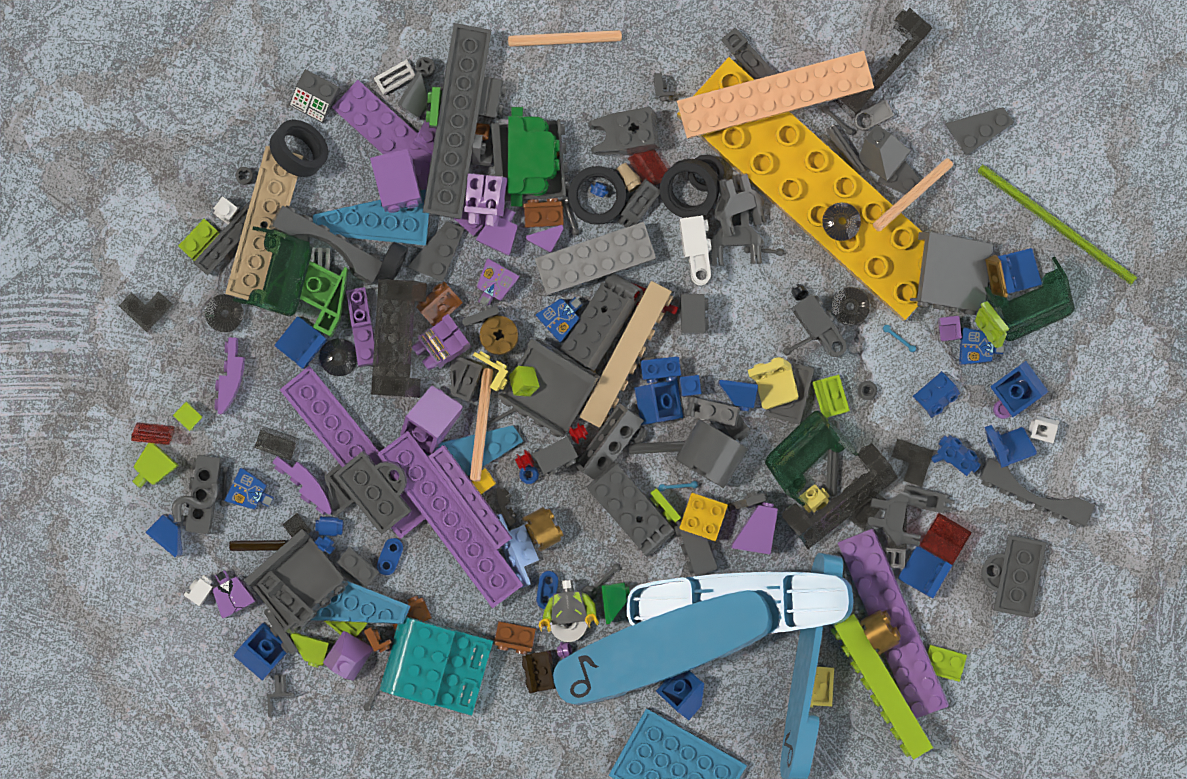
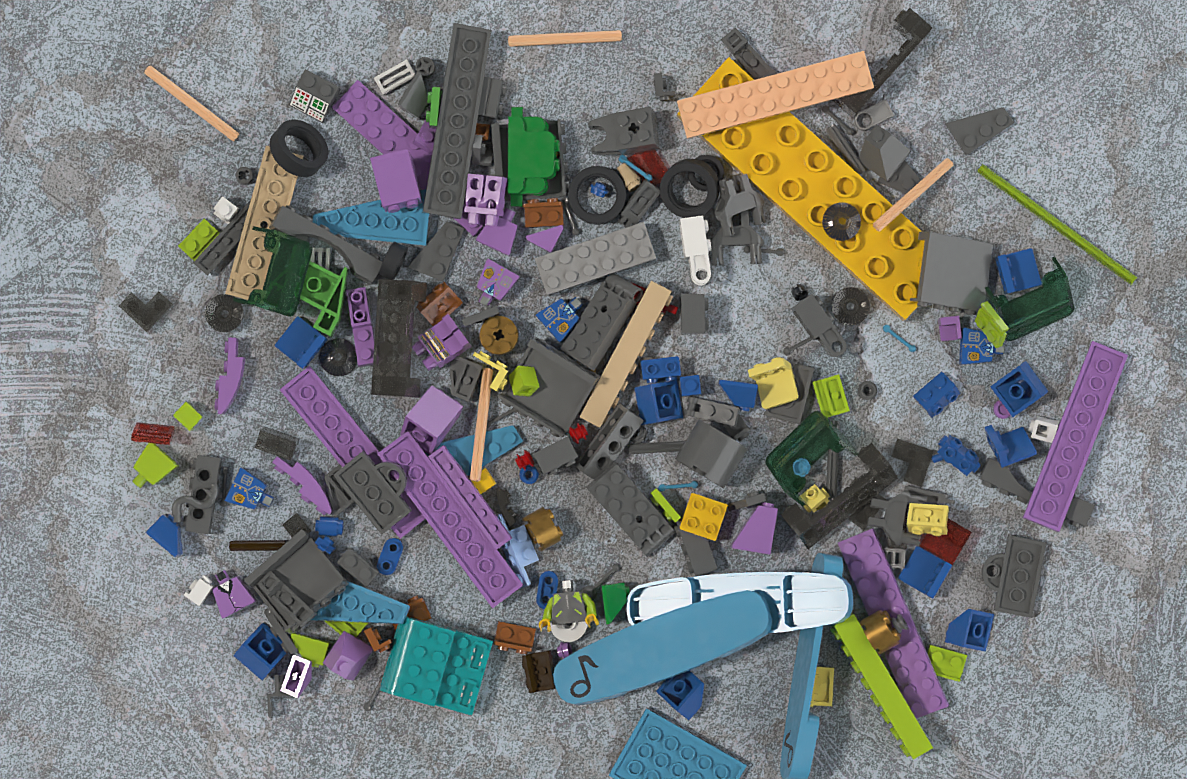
pearl gold slope [985,255,1008,297] -> none
none -> light nougat axle [144,66,239,141]
none -> slope [280,654,312,698]
none -> dark azure hinge [618,155,653,181]
none -> dark azure plate [793,458,811,477]
none -> dark grey bush [891,614,908,634]
none -> light yellow bracket [907,503,949,536]
none -> blue slope [945,609,994,652]
none -> medium lavender plate [1022,341,1128,532]

